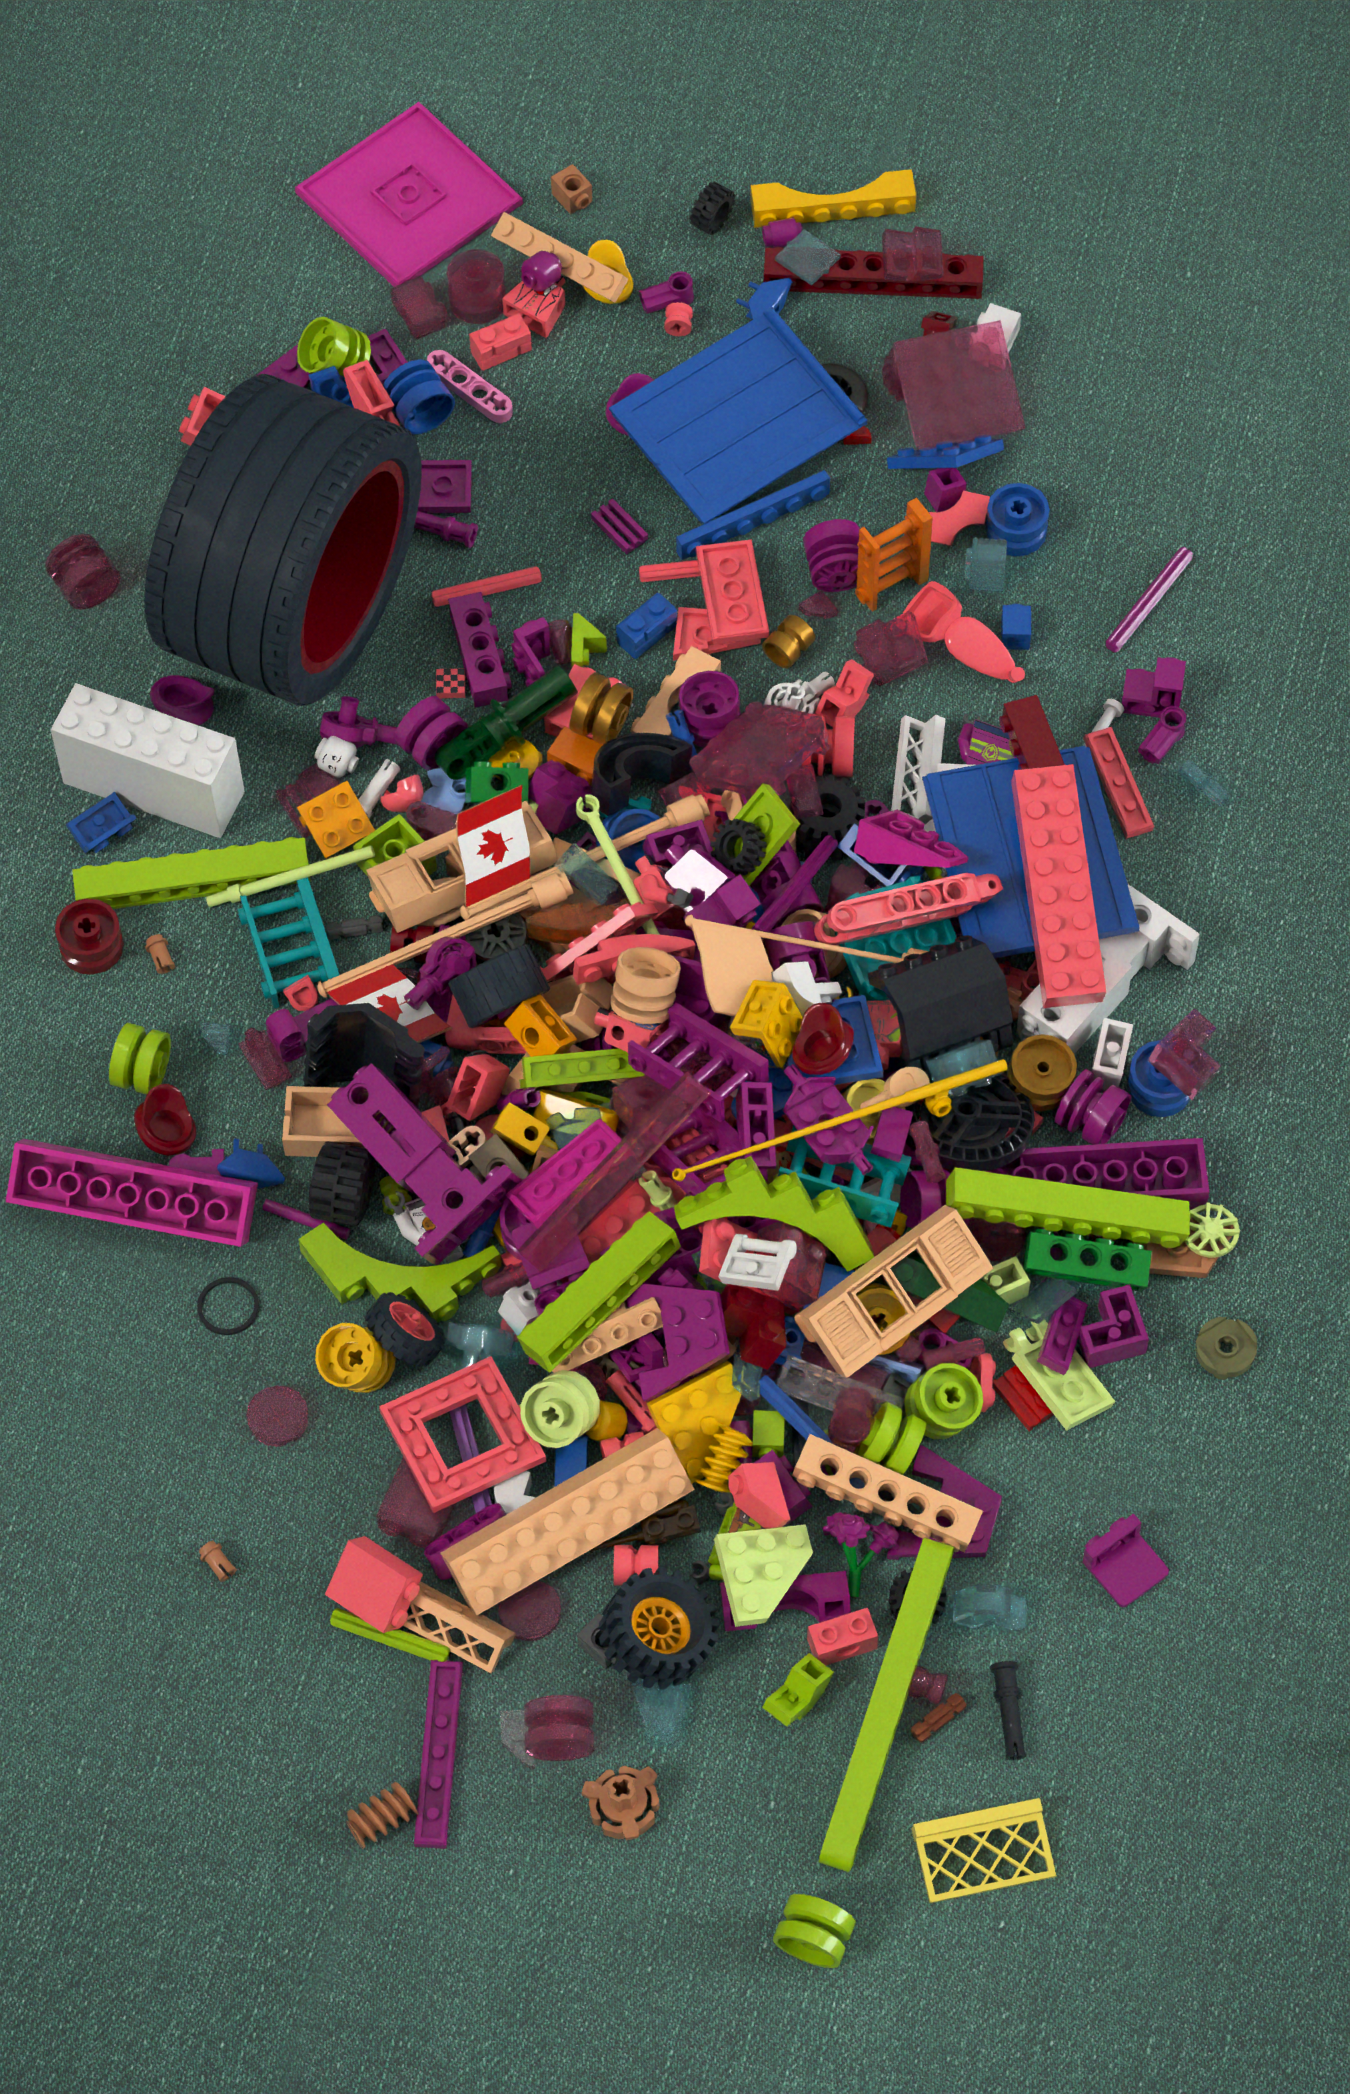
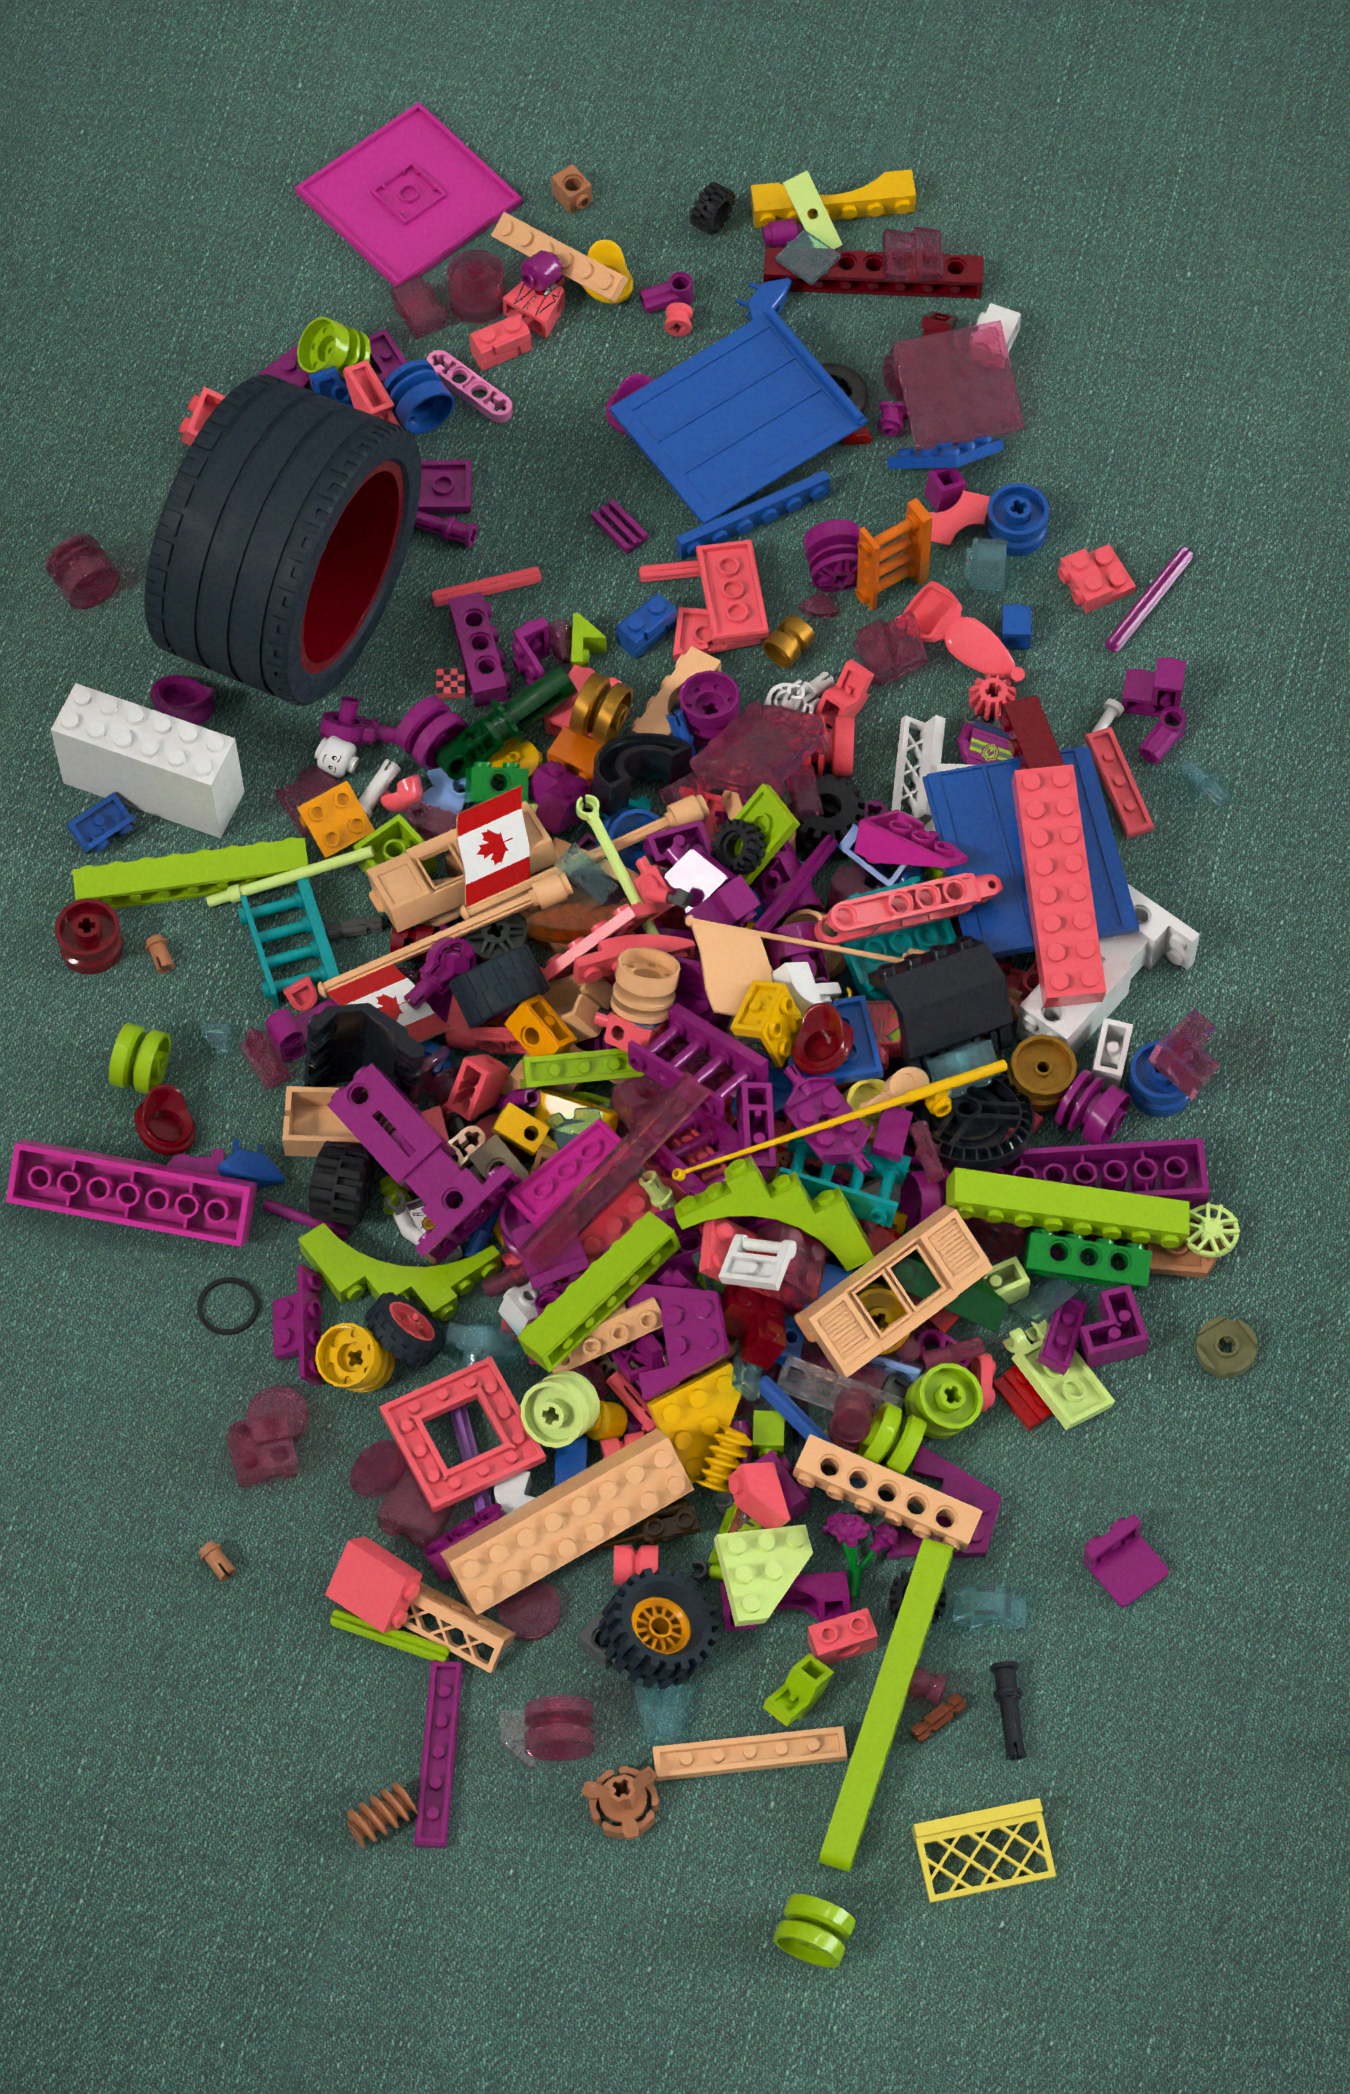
none -> clear pink hips [225,1411,299,1488]
none -> magenta bracket [273,1264,322,1386]
none -> clear pink tile [350,1440,405,1499]
none -> light nougat plate [653,1726,847,1781]
none -> yellowish green tile [782,170,843,250]
none -> magenta brick [877,401,909,437]
none -> coral gear [969,673,1017,722]
none -> coral plate [1057,544,1136,613]

